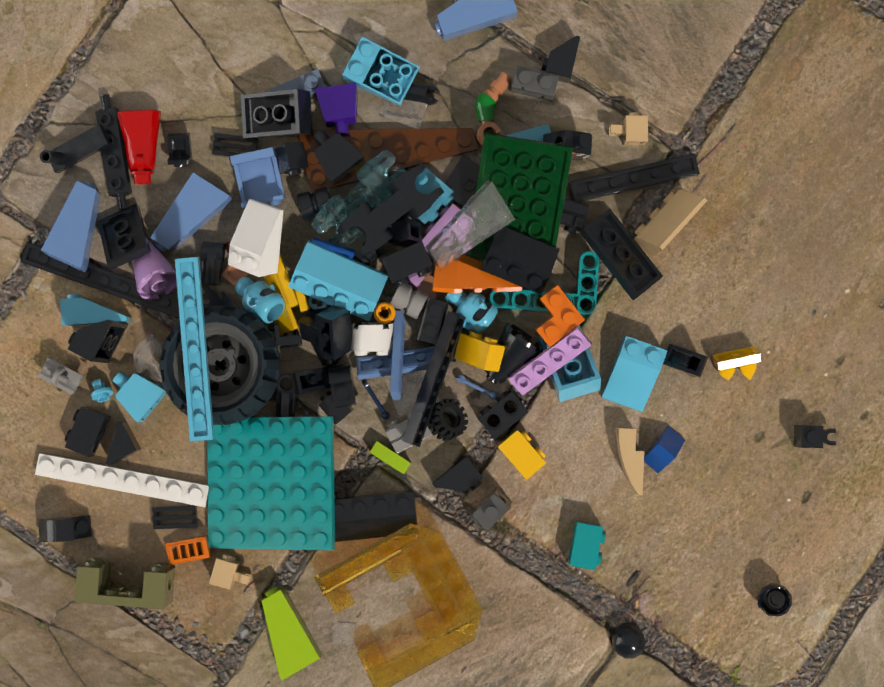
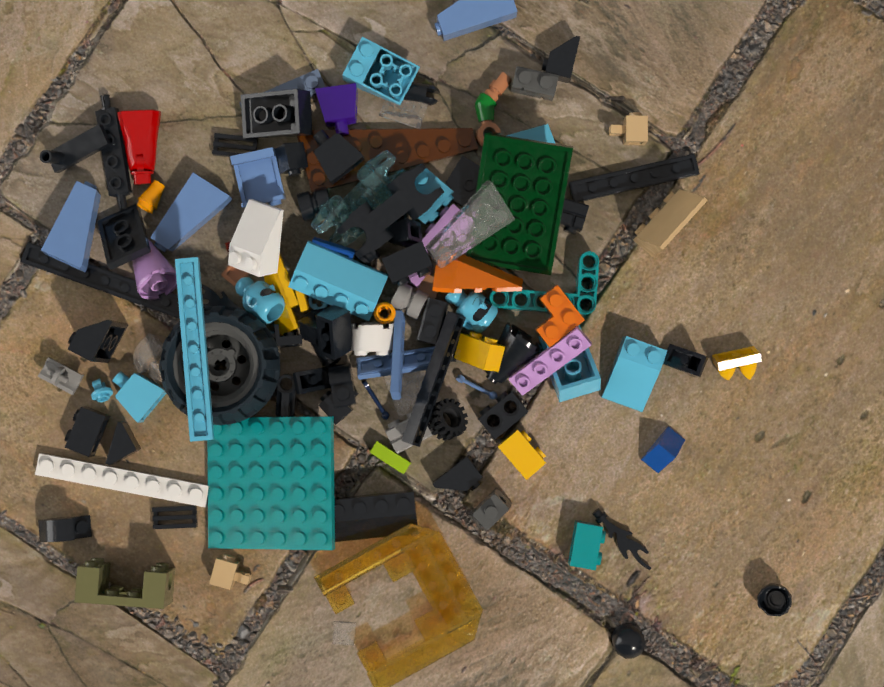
medium azure slope [60,294,132,326] -> none
orange slope [165,535,212,565] -> none
black bracket [167,133,192,167] -> none
black piece [200,242,226,285] -> none
lime slope [262,586,322,681] -> none
black slope [481,224,560,295] -> none
black torso [543,130,592,161] -> none
black plate [579,209,663,300] -> none
tan slope [616,428,644,495] -> none
black brick [794,425,836,448] -> none
none -> light orange cone [137,180,165,214]
none -> black piece [592,508,651,570]

